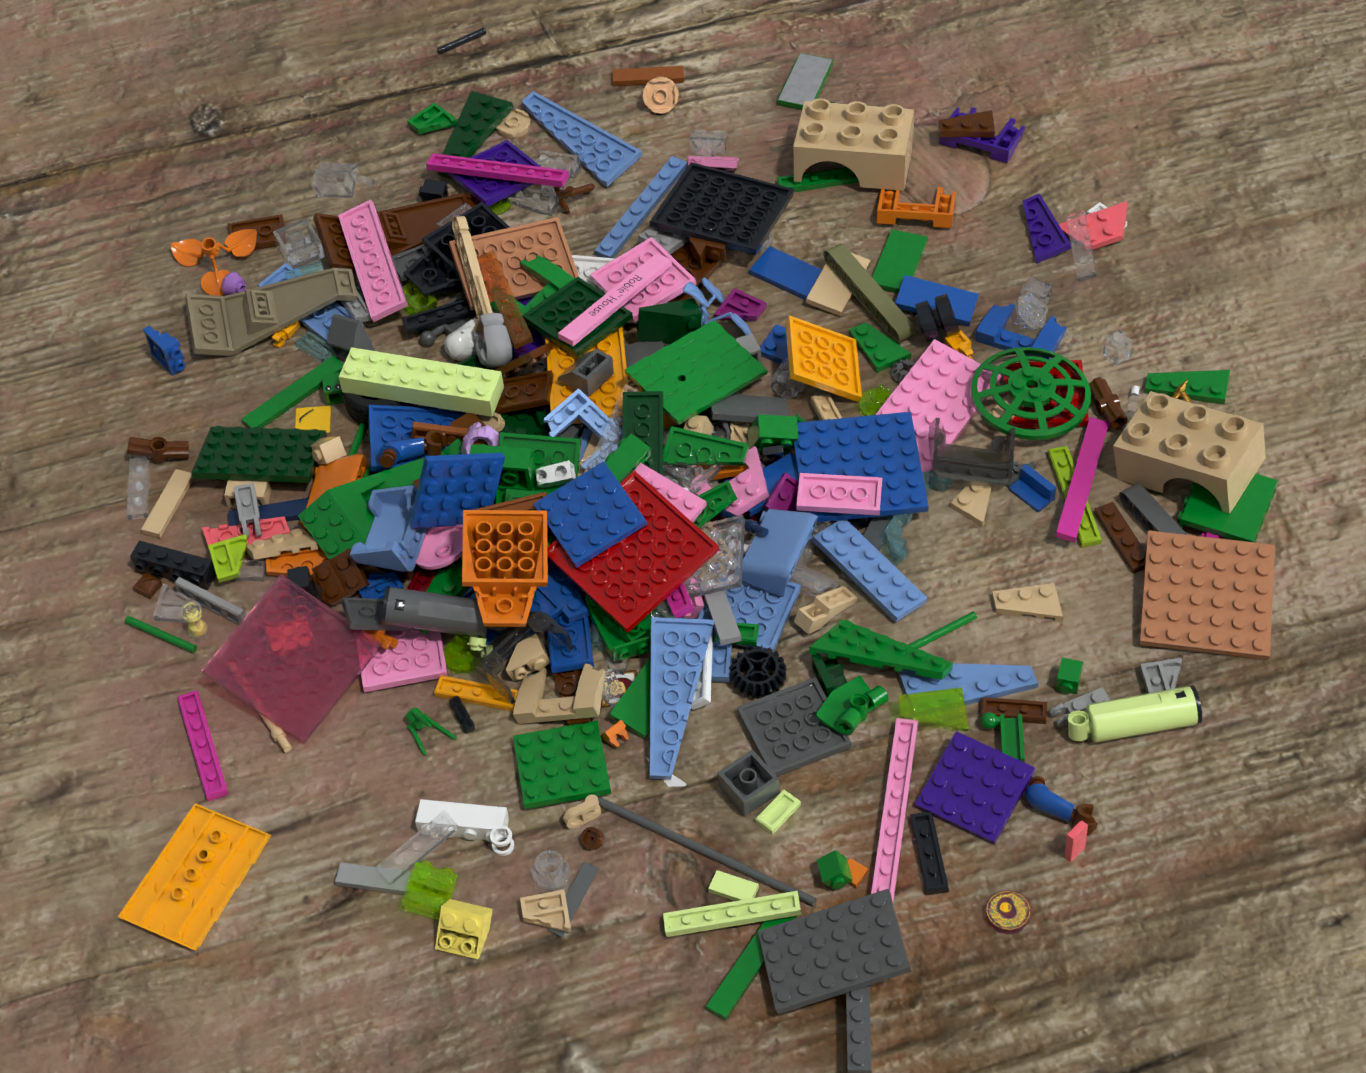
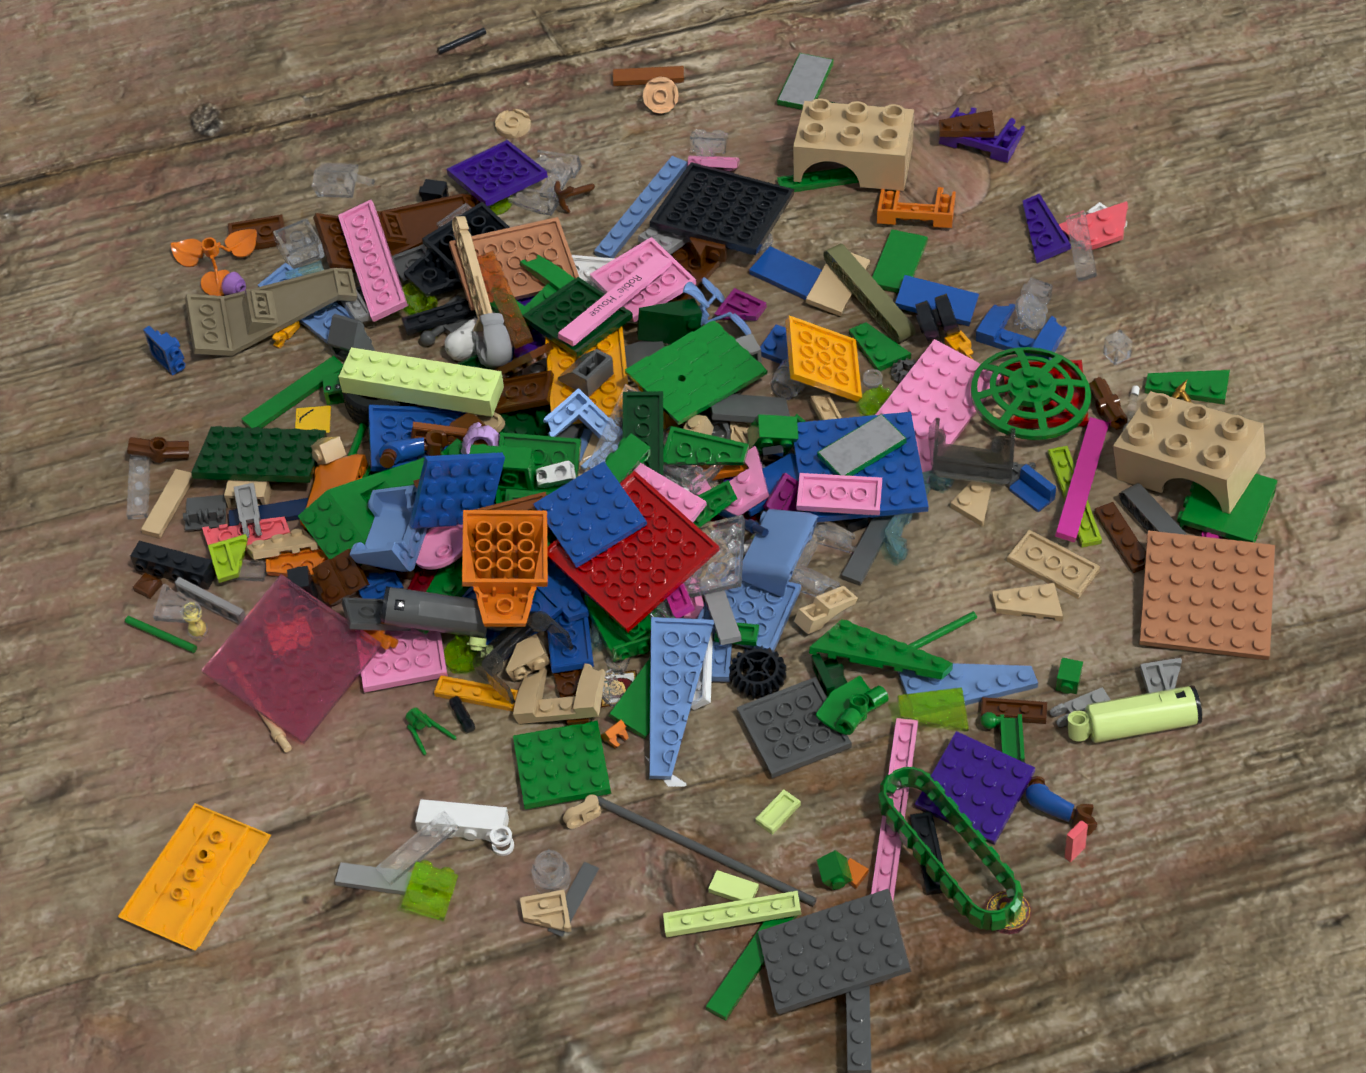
dark pink tile [177,690,229,801] -> none
clear light blue tile [295,330,333,363] -> none
green wing [407,102,457,134] -> none
dark pink plate [426,153,569,187] -> none
light yellow slope [435,899,493,959] -> none
dark green wing [437,91,514,178] -> none
medium blue wing [521,91,642,187] -> none
reddish brown tile [580,827,604,850] -> none
dark grey brick [717,749,780,816] -> none
medium blue plate [812,520,927,623] -> none
none -> dark grey hinge [183,495,226,531]
none -> flat silver tile [817,414,907,476]
none -> clear tile [863,369,883,389]
none -> green piece [878,767,1023,931]
none -> tan tile [1007,530,1100,599]

